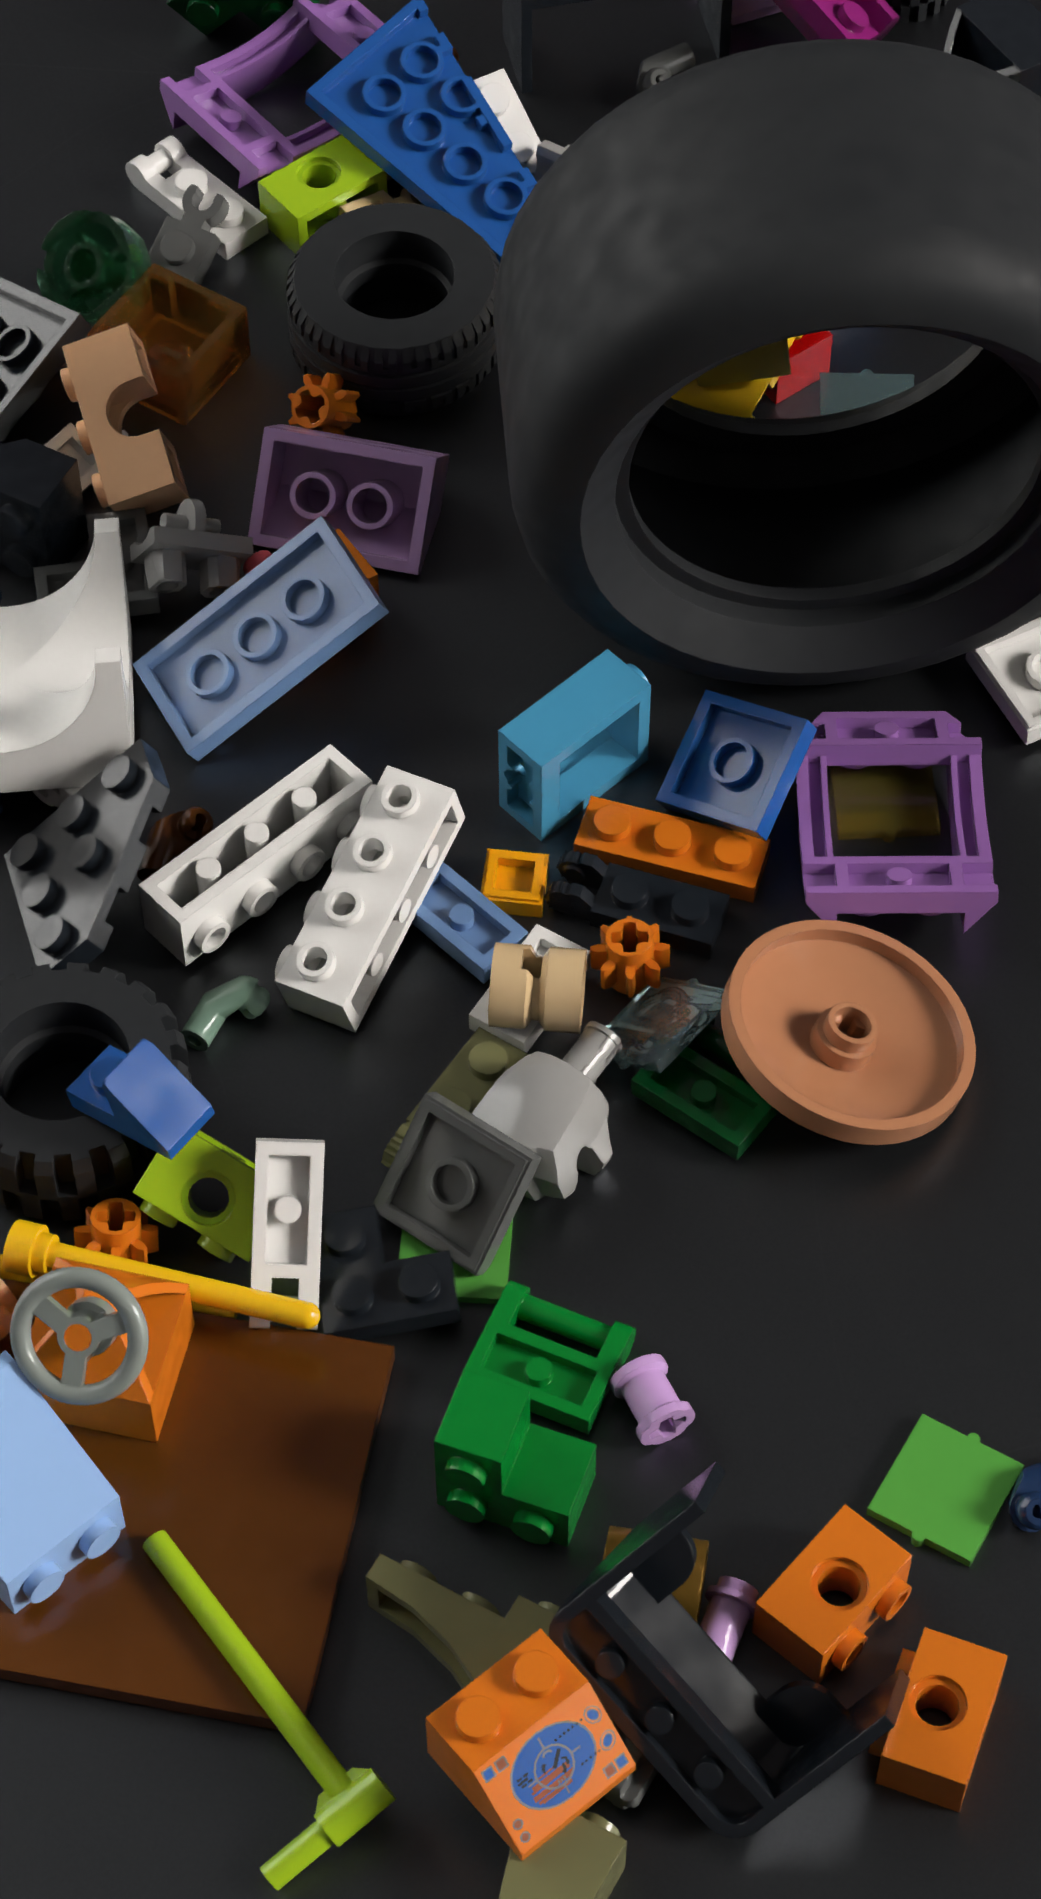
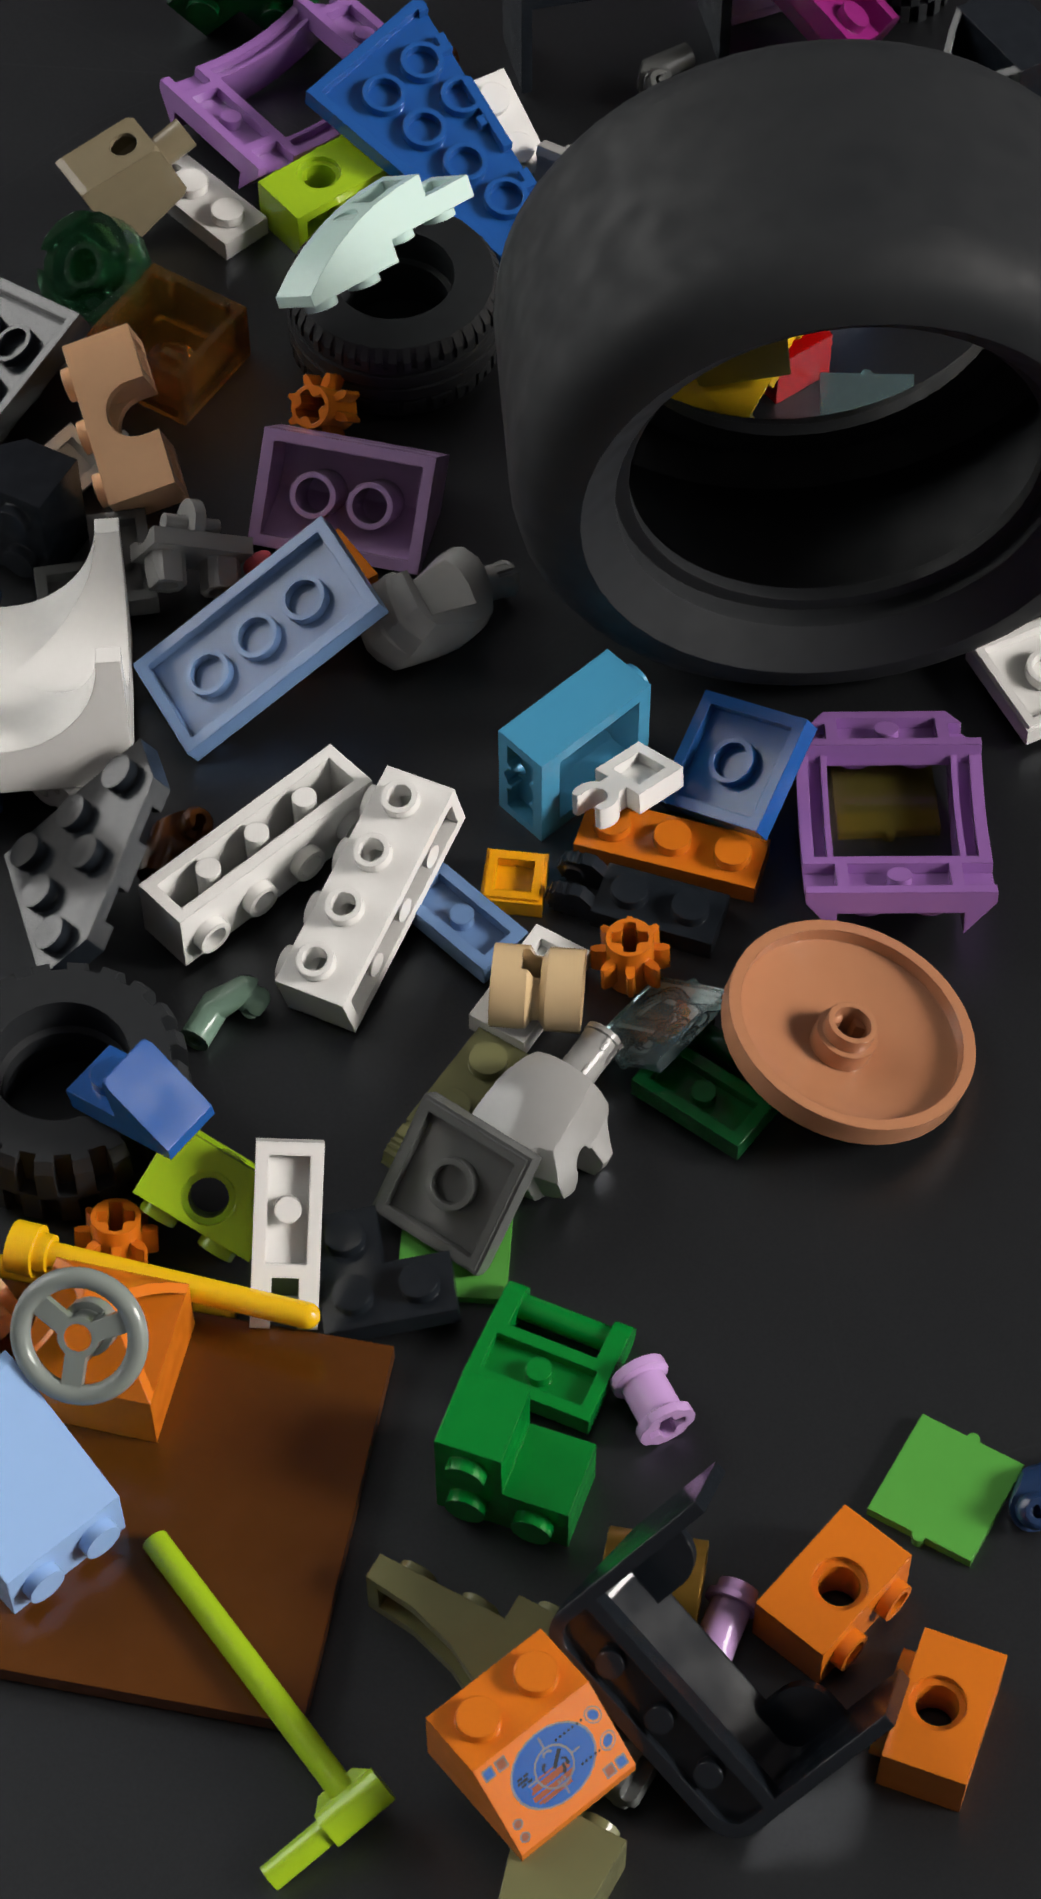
dark grey plate [144,184,229,291] -> none
none -> dark tan torso [55,117,197,253]
none -> light aqua slope [275,174,474,314]
none -> light grey piece [361,547,520,671]
none -> white plate [572,742,684,830]

